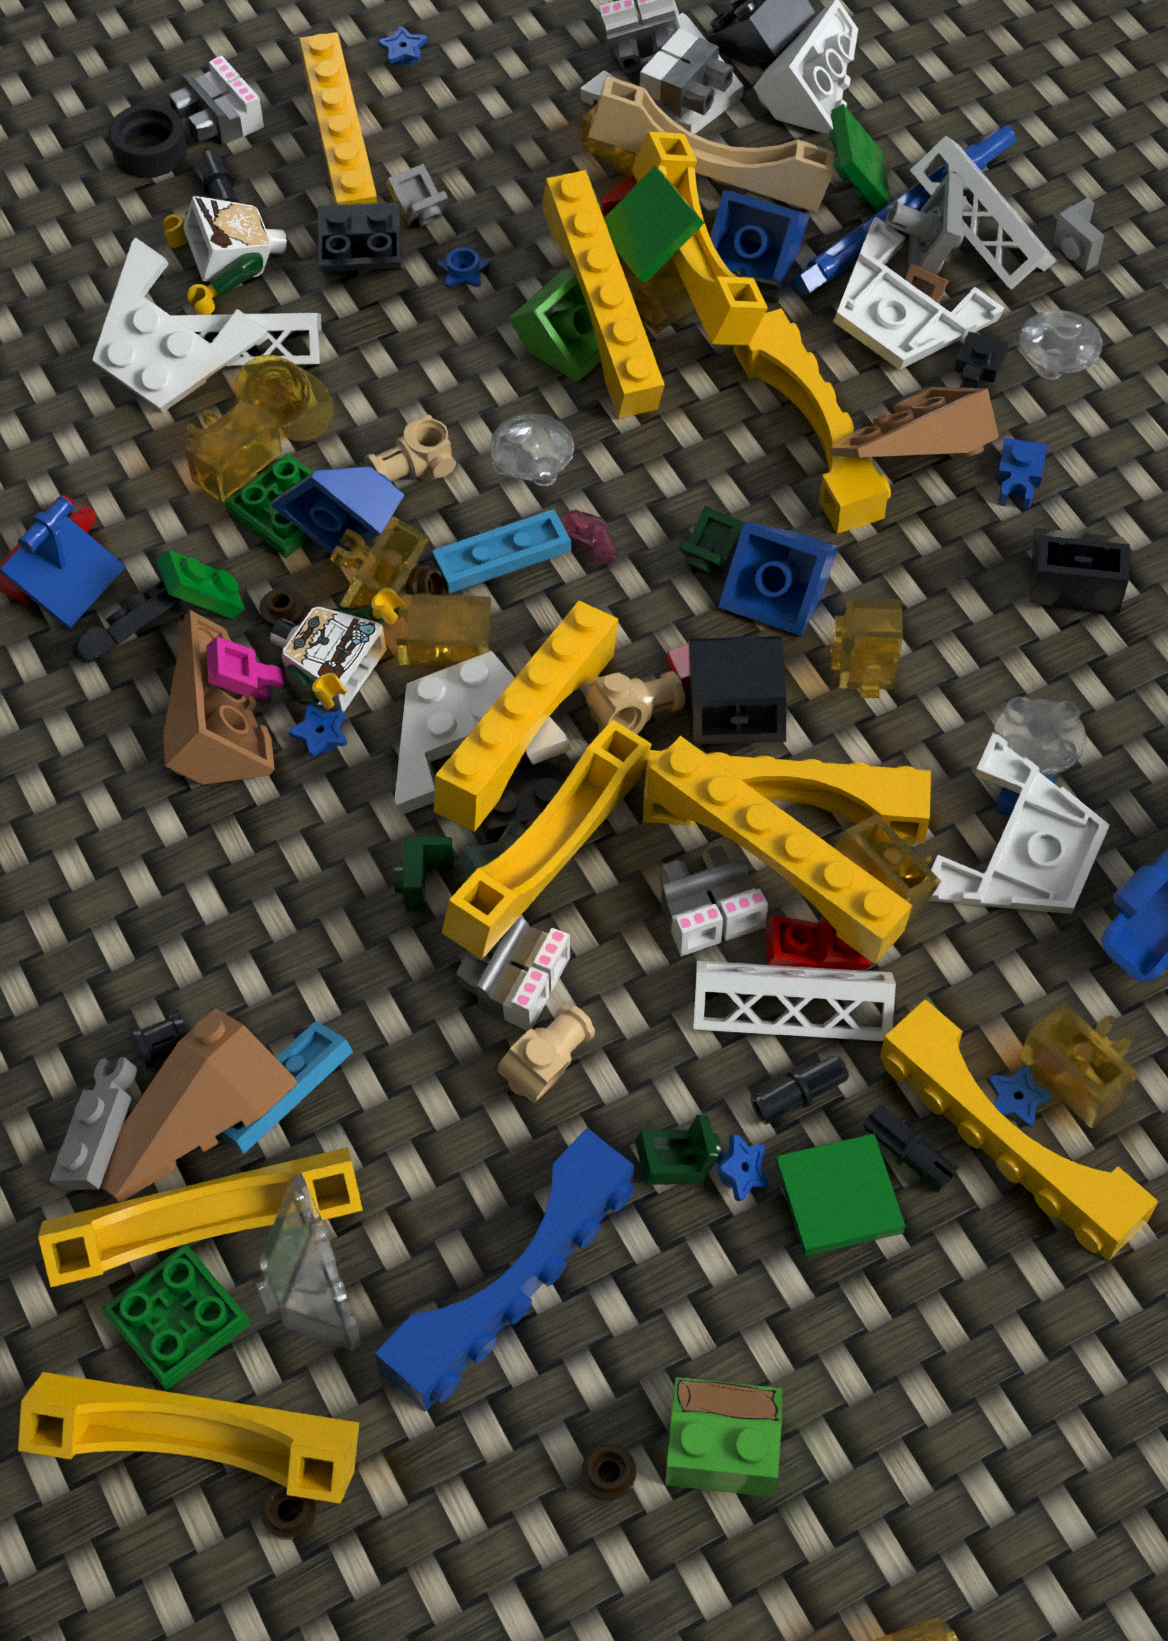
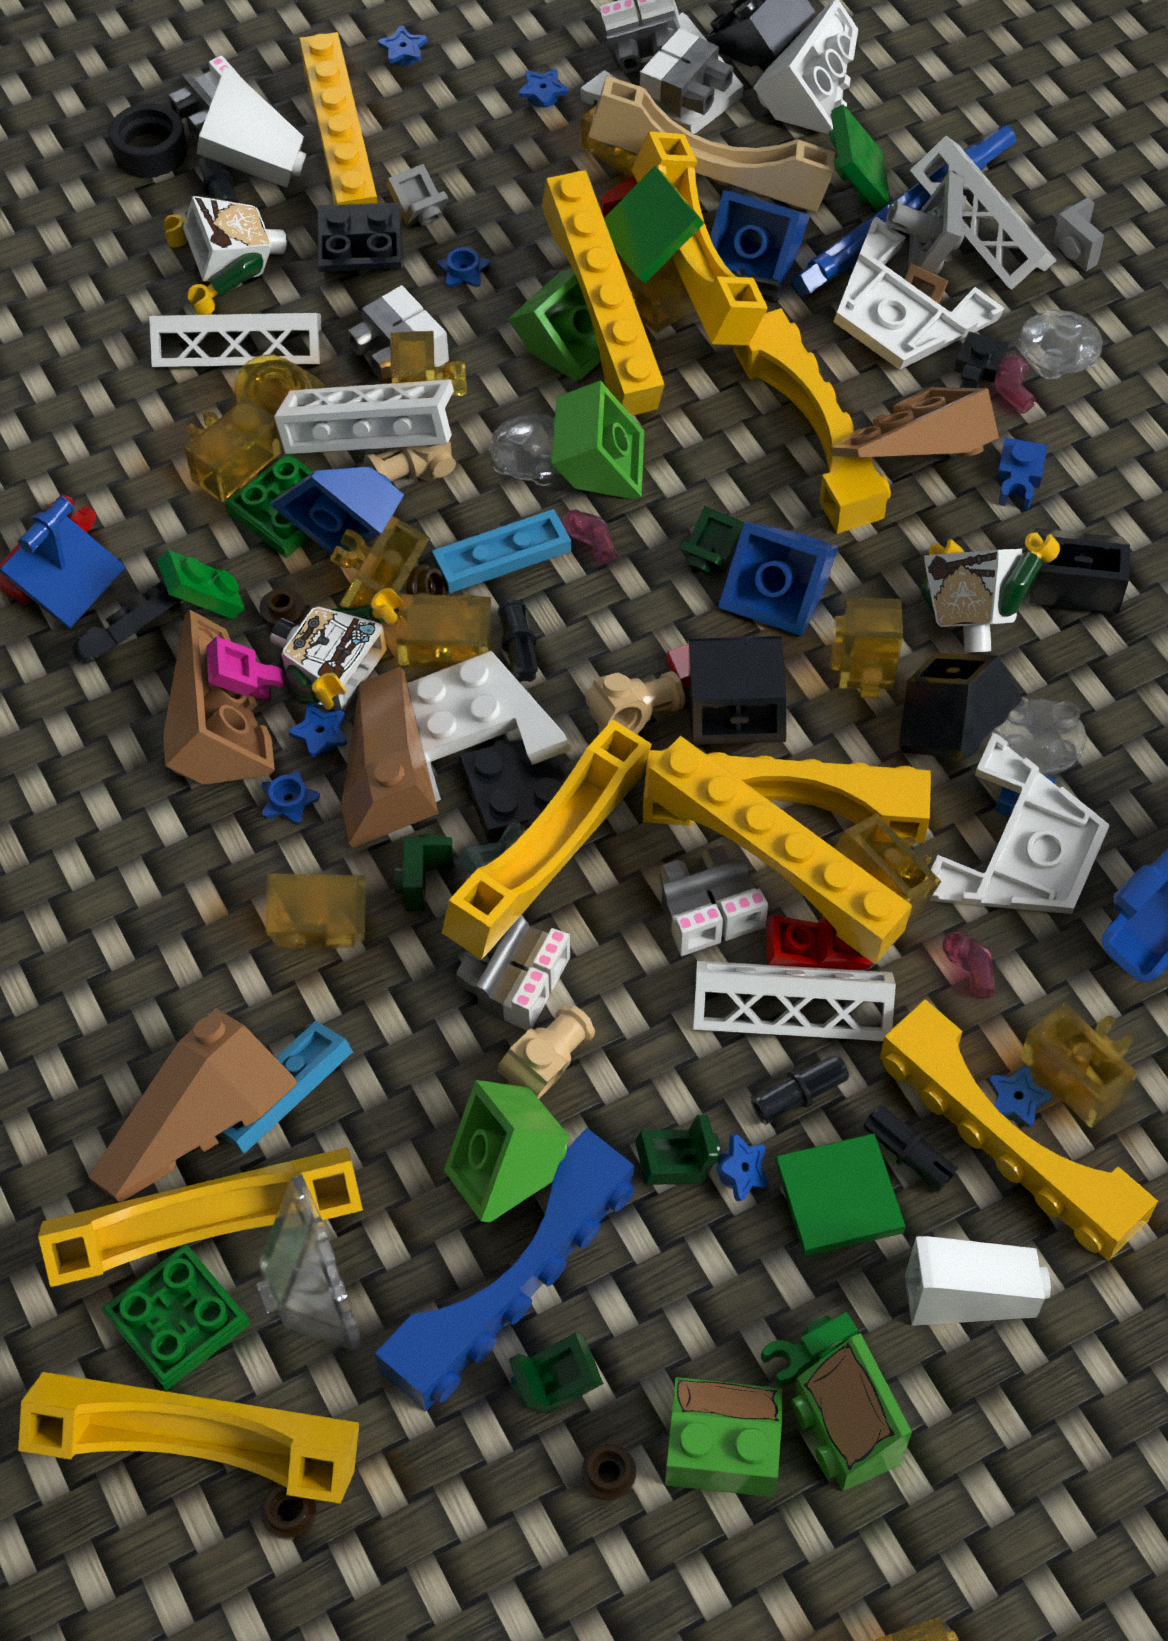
light grey plate [49,1057,137,1190] -> none
white wing [92,237,270,412] -> none
black bush [131,1010,188,1069] -> none
yellow arch [434,601,618,832] -> none
none -> white slope [196,67,307,188]
none -> blue plate [261,771,320,825]
none -> clear yellow brick [266,874,366,948]
none -> white fence [274,379,454,454]
none -> medium nougat wedge [341,666,439,848]
none -> flat silver hips [347,285,449,382]
none -> clear yellow brick [390,331,467,398]
none -> bright green slope [444,1080,569,1222]
none -> black axle [498,600,538,682]
none -> dark green bracket [509,1333,604,1414]
none -> blue plate [518,69,569,108]
none -> bright green slope [550,380,644,500]
none -> green plate [761,1312,858,1387]
none -> slope [791,1333,912,1492]
none -> black slope [899,652,1022,759]
none -> white slope [905,1236,1051,1326]
none -> torso [921,532,1060,653]
none -> clear pink arm [942,931,996,999]
none -> clear pink arm [996,354,1036,414]

